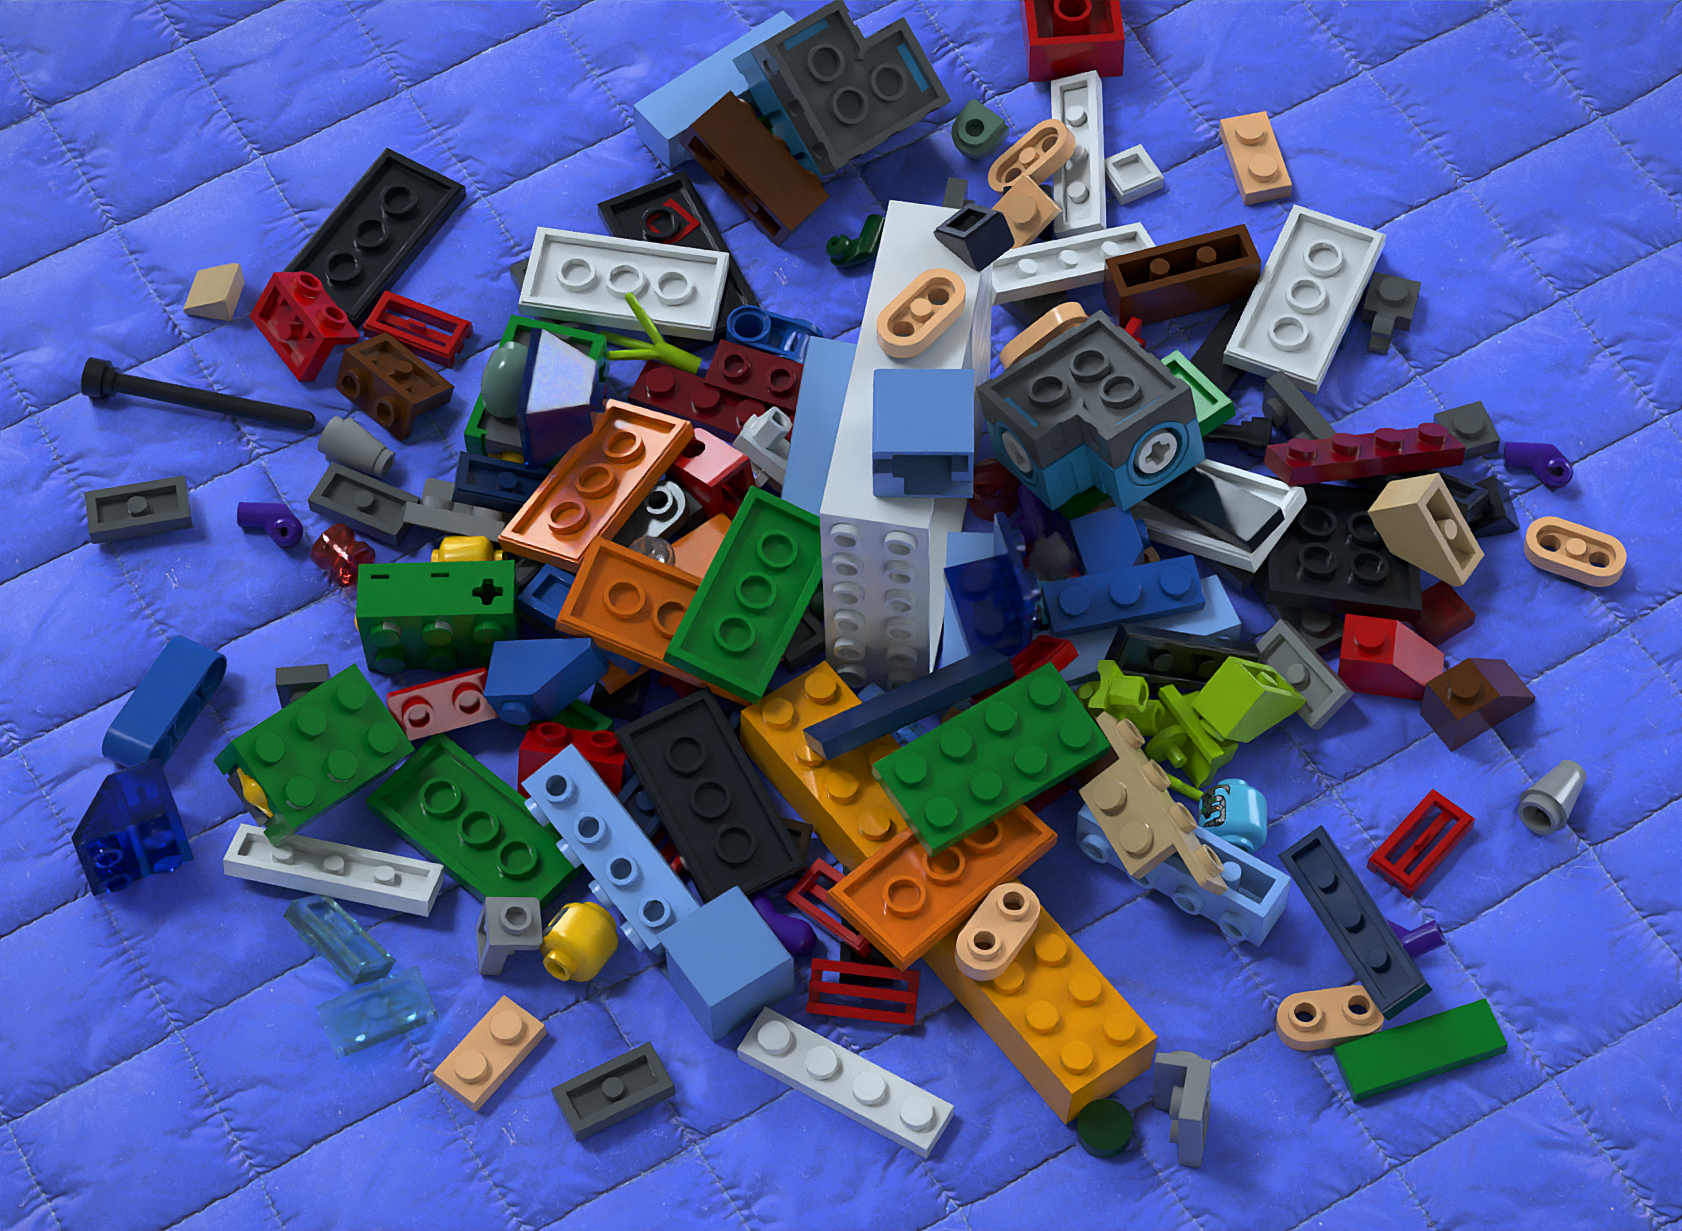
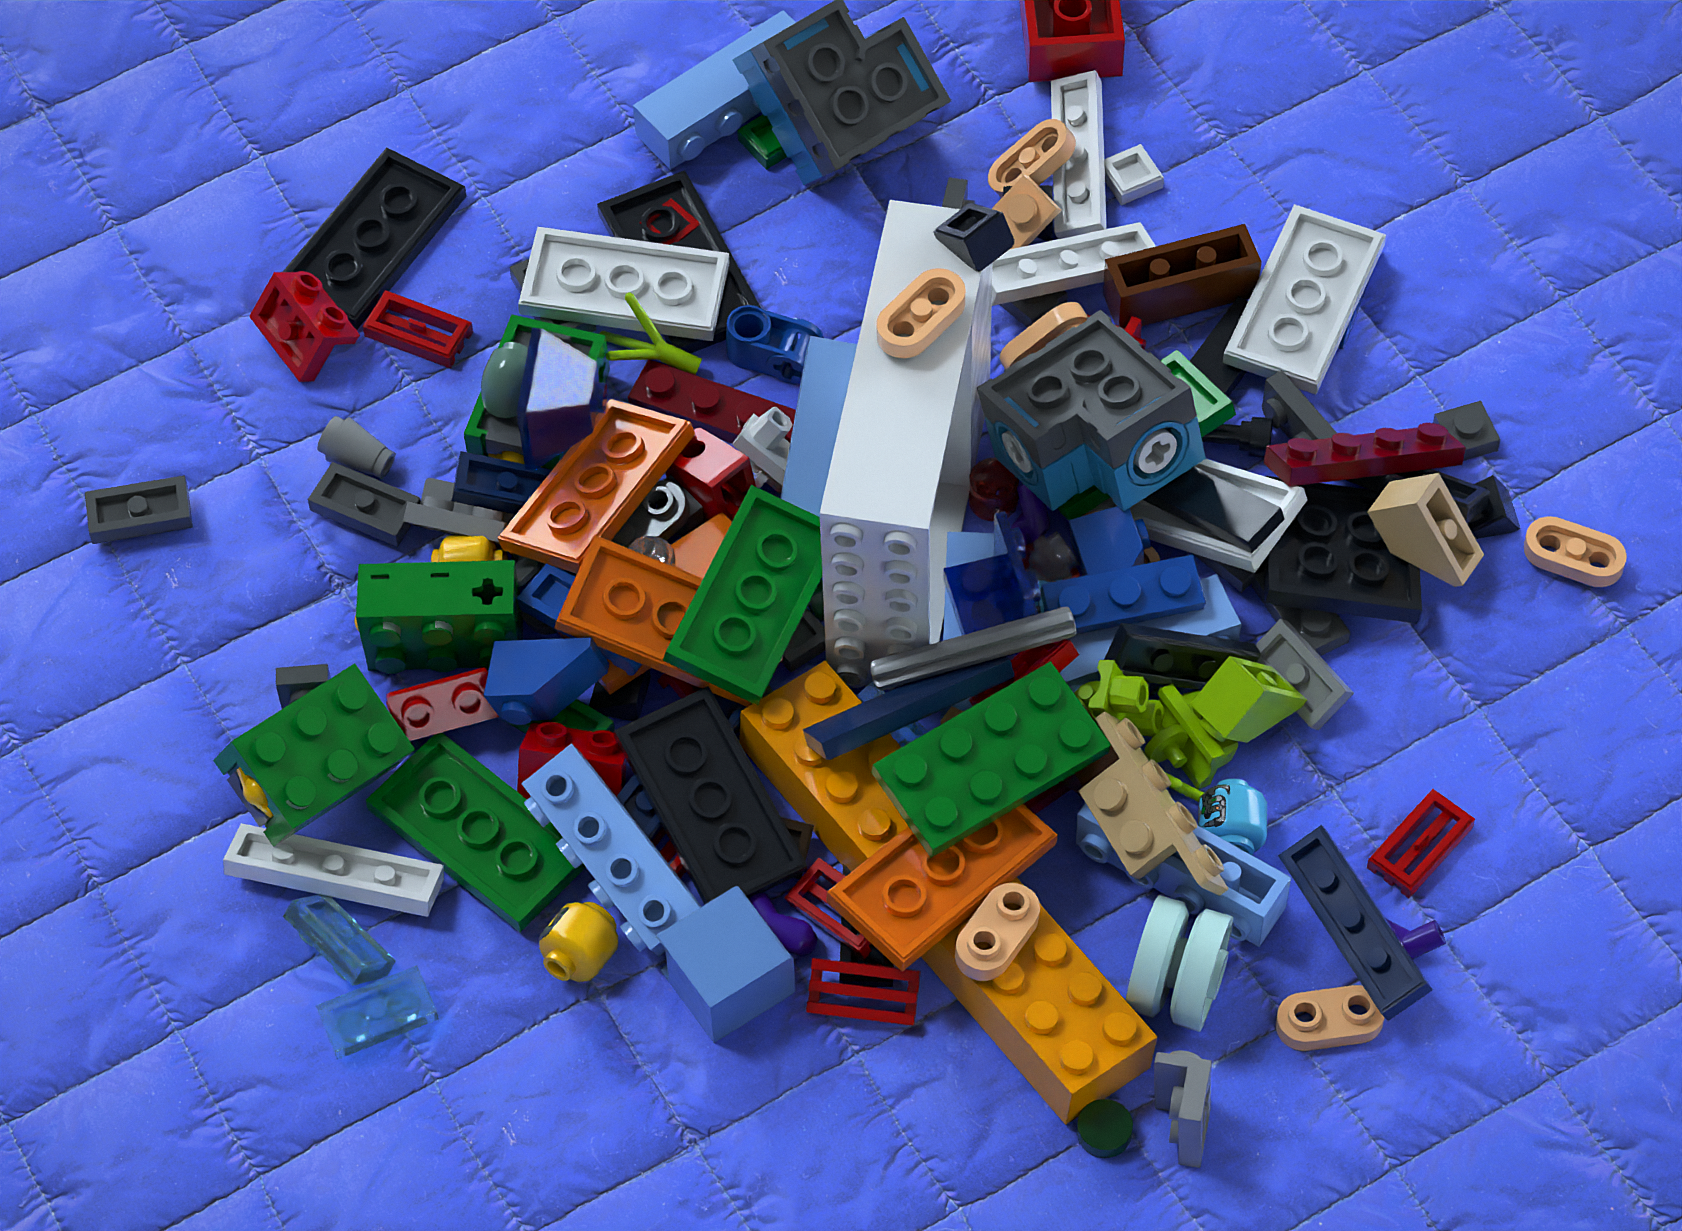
clear blue slope [71,757,194,896] -> none
black piece [81,357,316,430] -> none
blue beam [102,635,227,778] -> none
tan slope [183,263,245,322] -> none
dark purple arm [237,502,303,548] -> none
clear red wheel [310,523,376,588] -> none
reddish brown bracket [335,332,455,441] -> none
light nougat plate [433,995,547,1113] -> none
light grey bracket [475,897,543,975] -> none
dark grey plate [551,1041,675,1142] -> none
reddish brown brick [679,90,830,247] -> none
dark red hinge [703,339,804,413] -> none
white plate [737,1007,954,1159] -> none
dark green arm [826,214,885,269] -> none
medium blue piece [872,369,974,498] -> none
sand green piece [951,99,1009,159] -> none
light nougat plate [1219,111,1292,205] -> none
green tile [1333,998,1508,1102] -> none
red slope [1337,614,1444,701] -> none
dark grey plate [1361,271,1421,355] -> none
clear red tile [1412,580,1476,647] -> none
slope [1420,658,1536,752] -> none
dark purple arm [1503,441,1573,488] -> none
light grey cone [1518,760,1587,835] -> none
none -> light grey axle [871,607,1077,690]
none -> light aqua wheel [1126,895,1233,1032]

